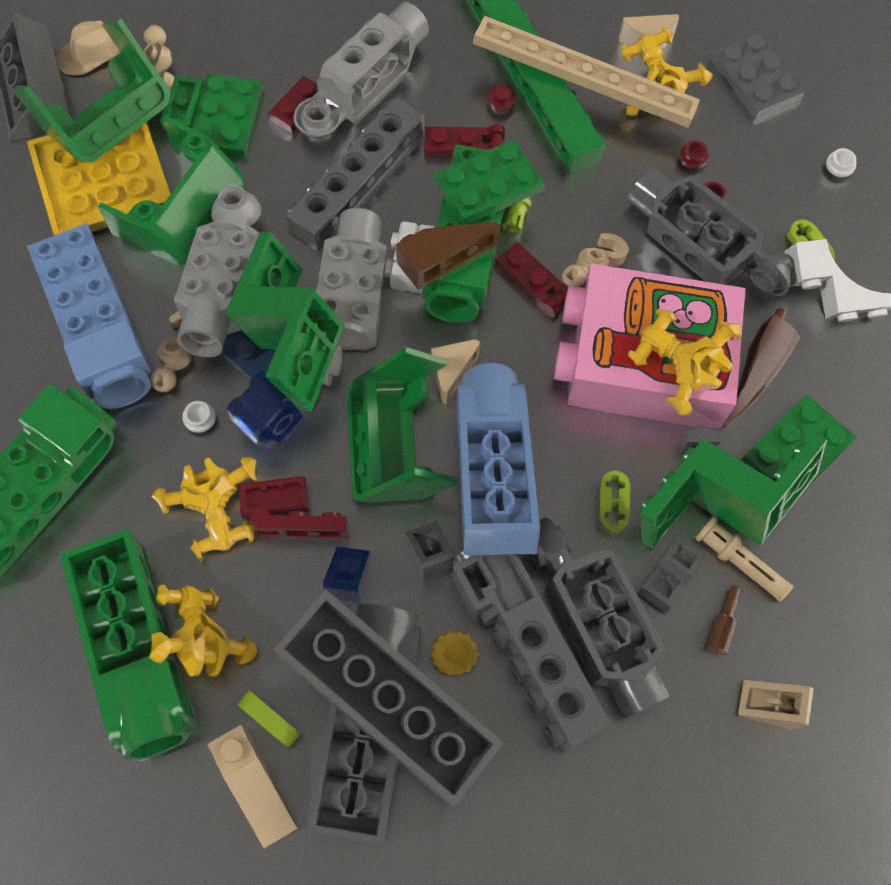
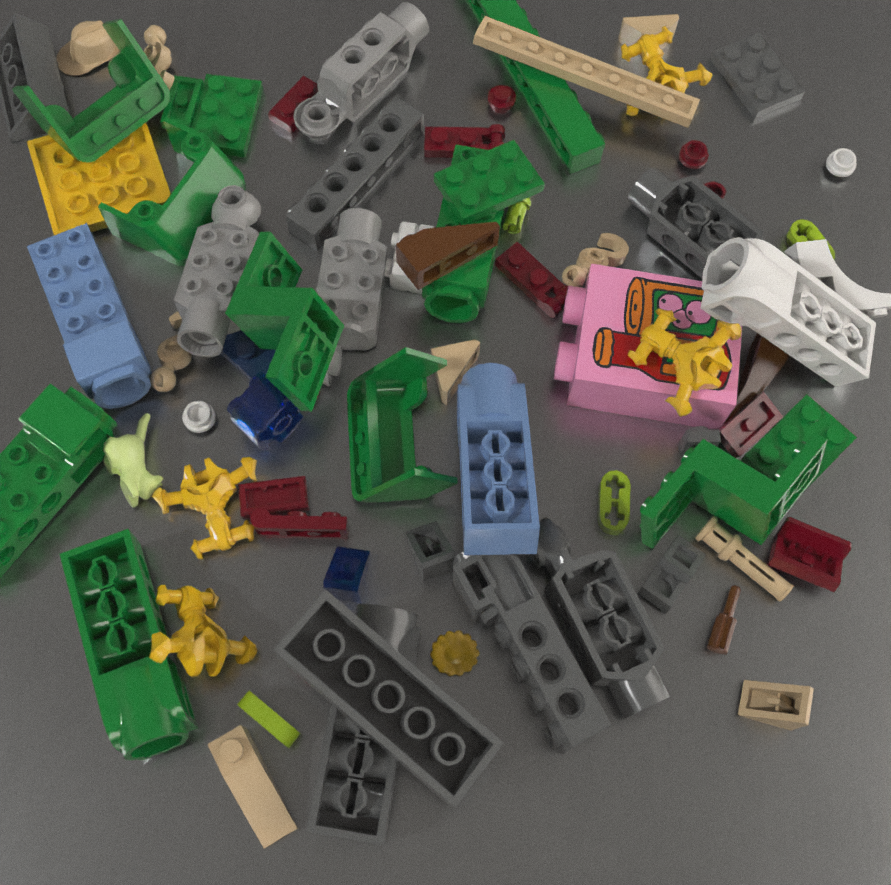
none -> yellowish green animal [103,413,163,508]
none -> white brick [700,237,876,387]
none -> plate [719,392,783,458]
none -> dark red bracket [768,517,852,592]

